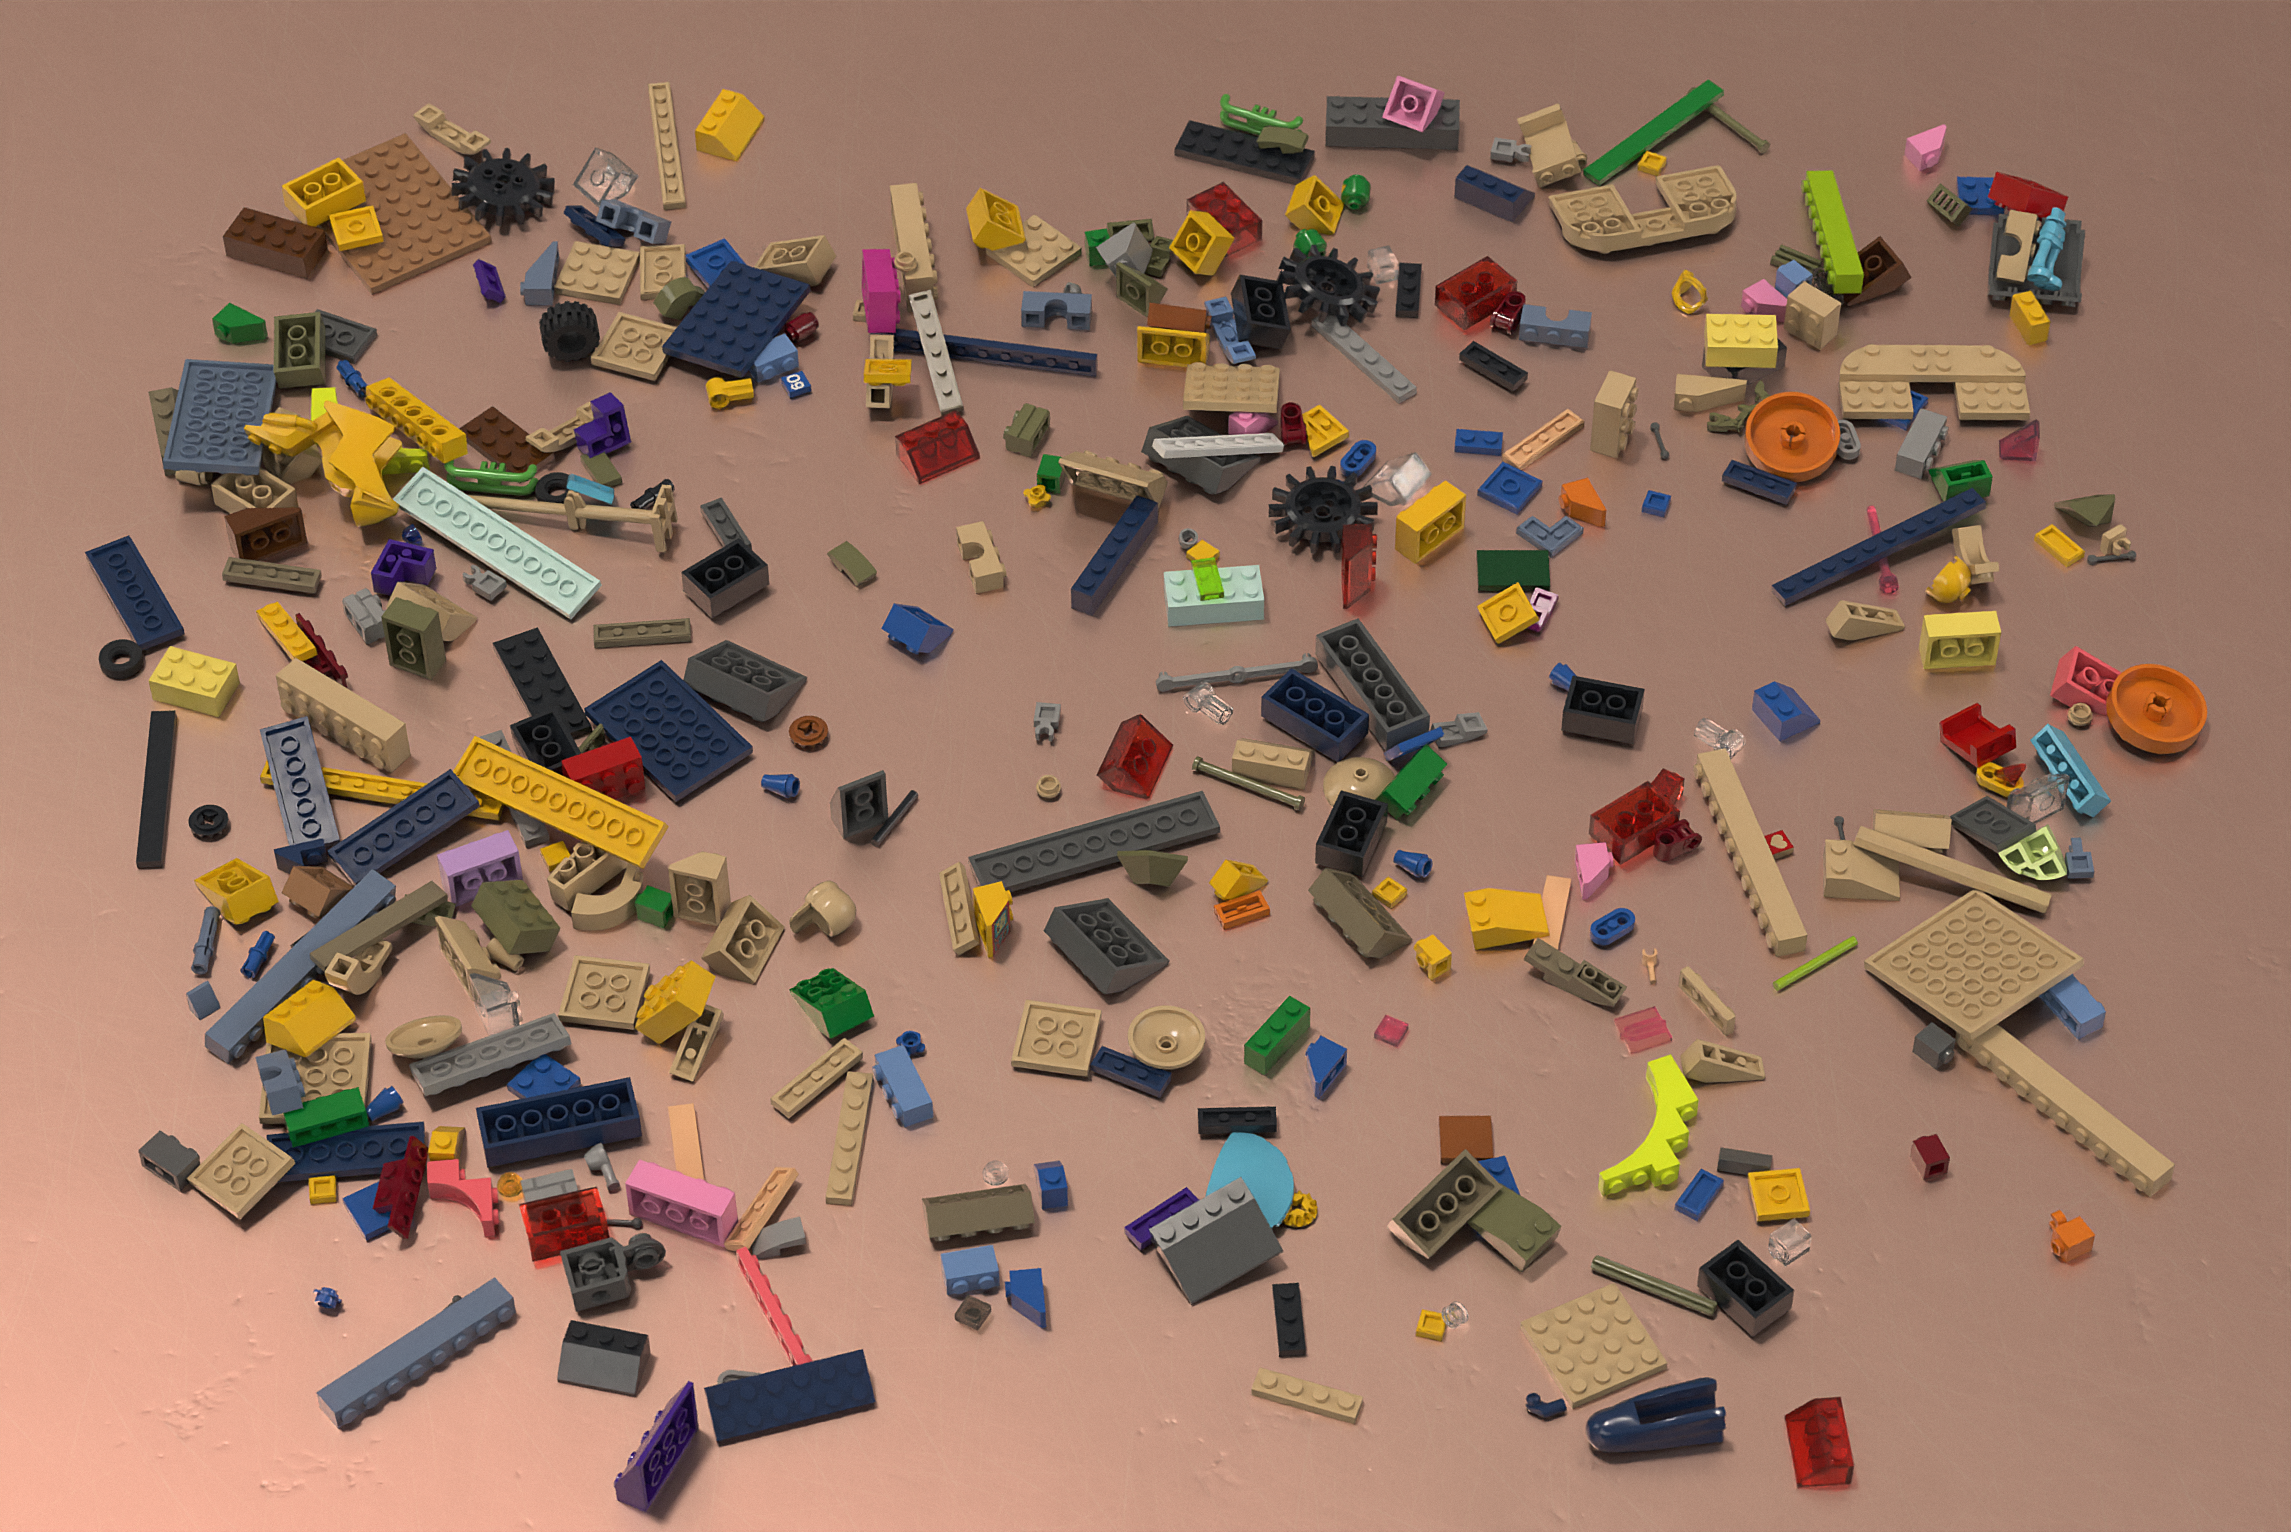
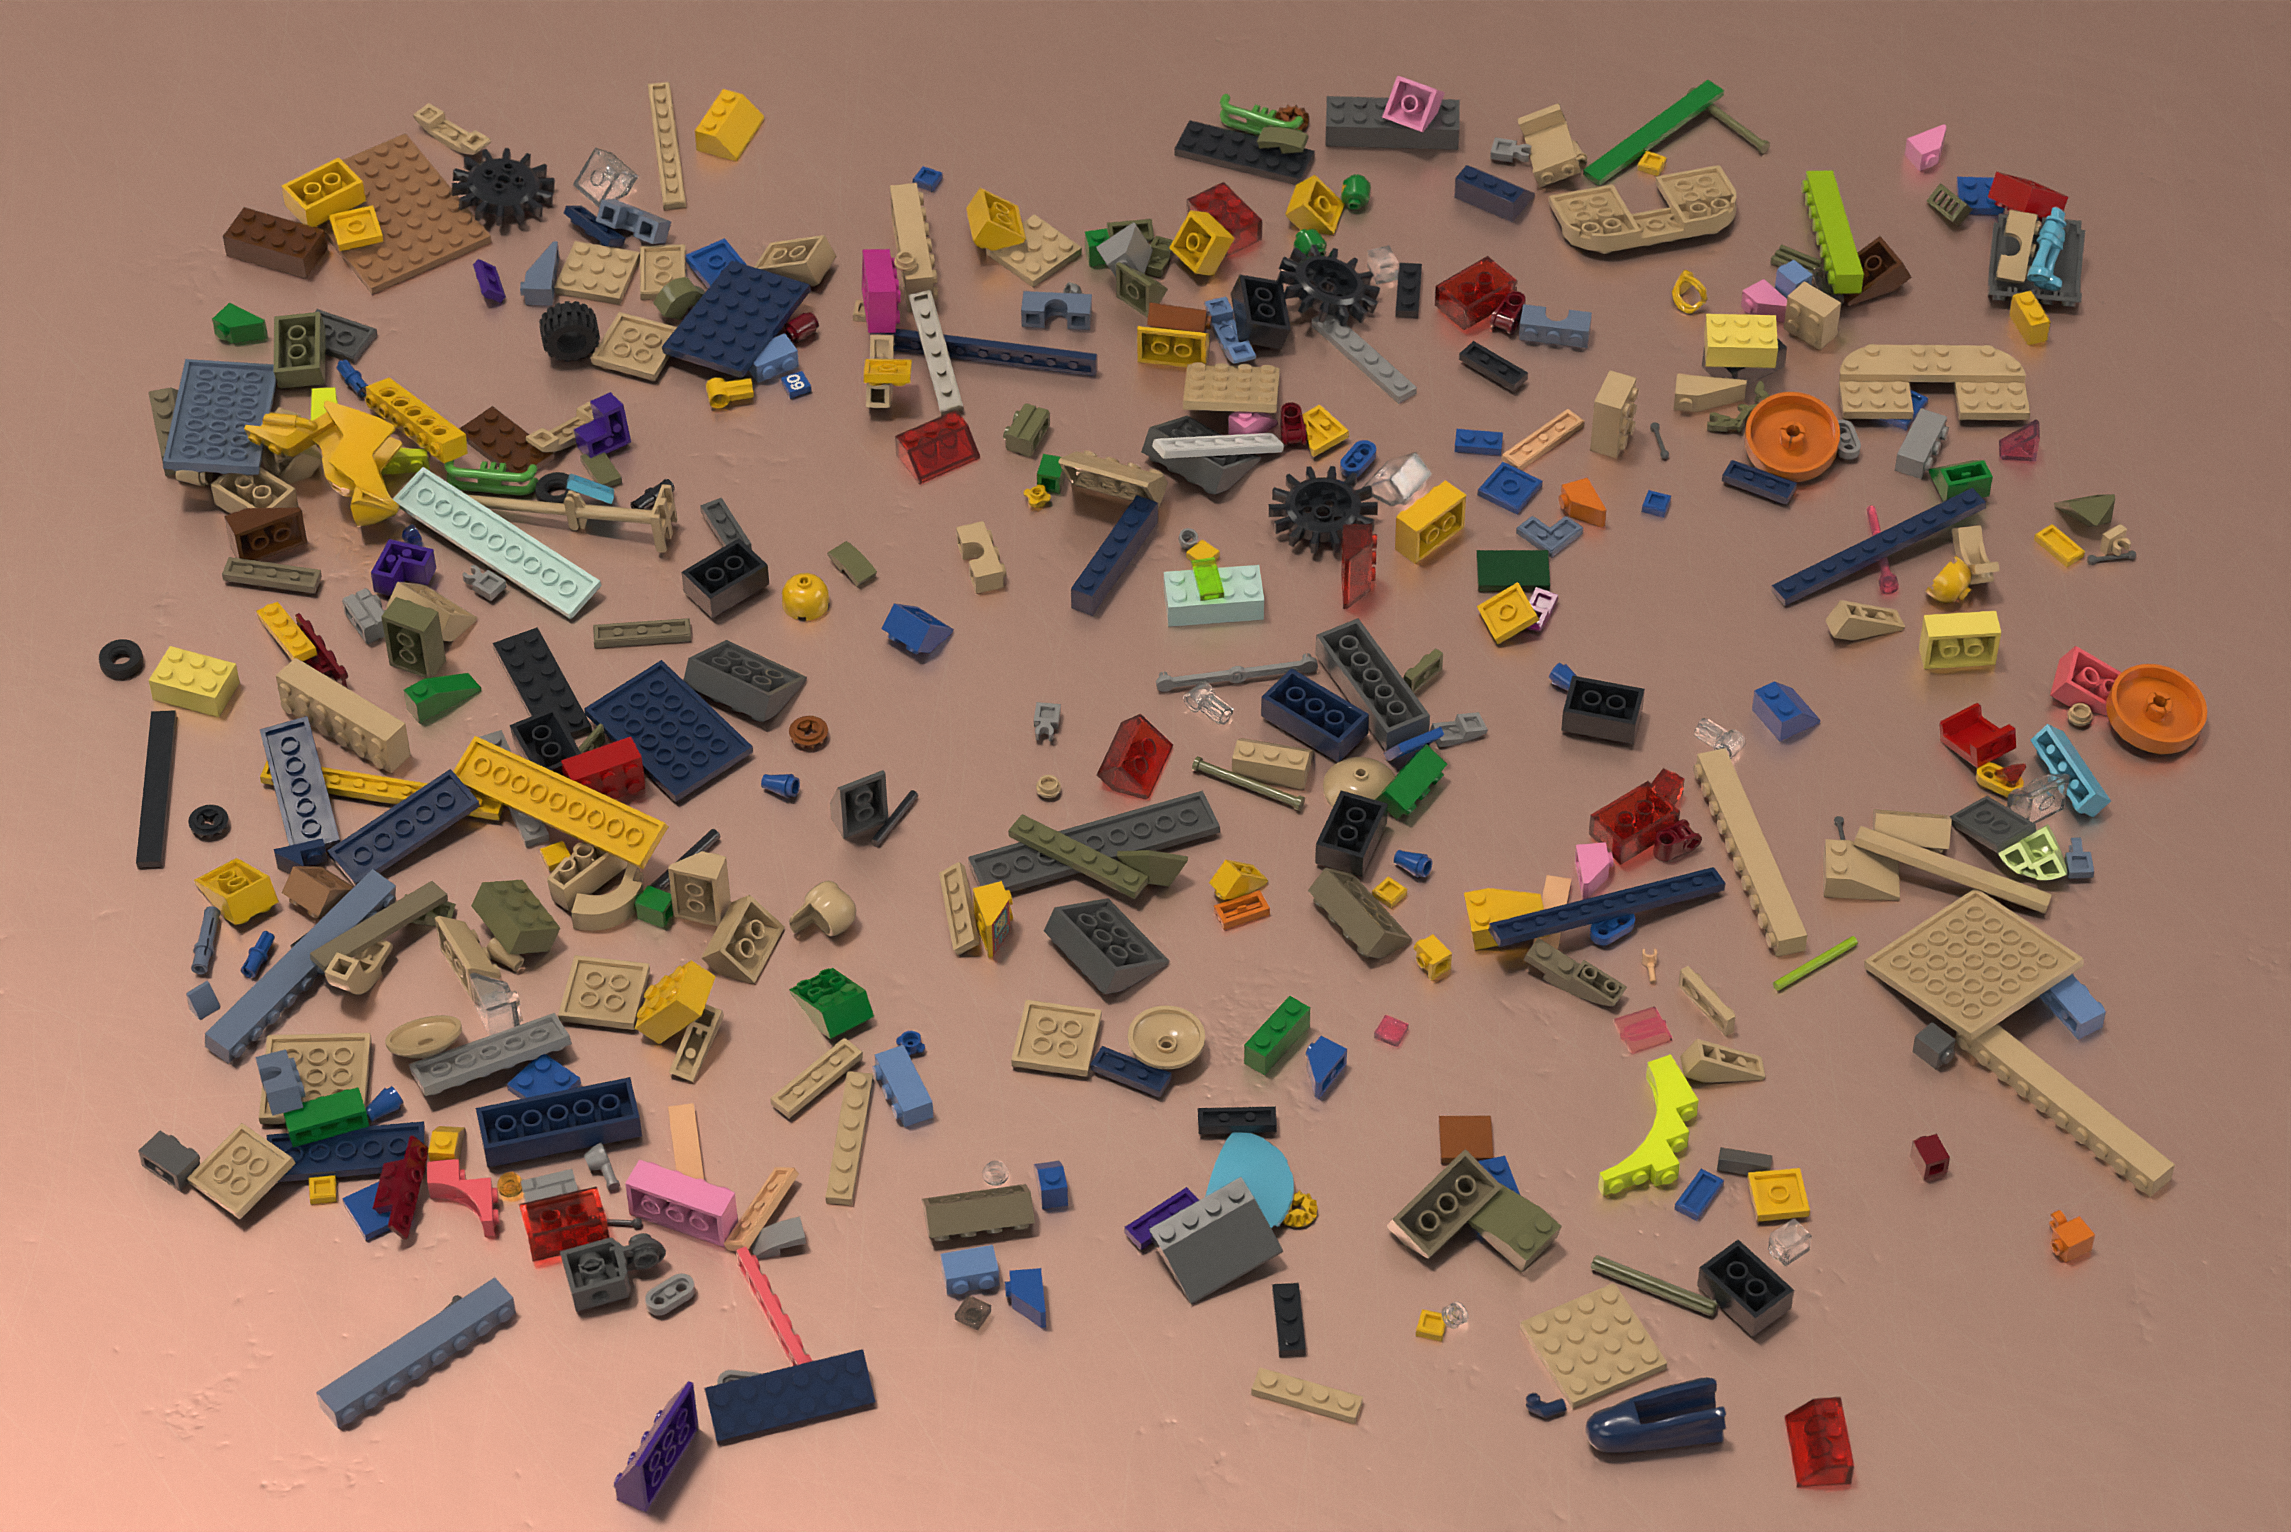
dark blue plate [85,535,185,651] -> none
yellow slope [263,980,356,1058] -> none
blue plate [313,1287,342,1309] -> none
lavender brick [437,830,523,907] -> none
slope [557,1320,651,1397] -> none
tile [1764,830,1794,859] -> none
none -> green slope [403,673,482,724]
none -> light grey plate [645,1273,695,1315]
none -> black piece [650,829,720,891]
none -> yellow cylinder [782,573,829,620]
none -> blue tile [912,166,943,192]
none -> olive plate [1008,814,1148,899]
none -> dark orange gear [1275,104,1309,130]
none -> olive plate [1403,648,1443,693]
none -> dark blue plate [1488,867,1726,947]

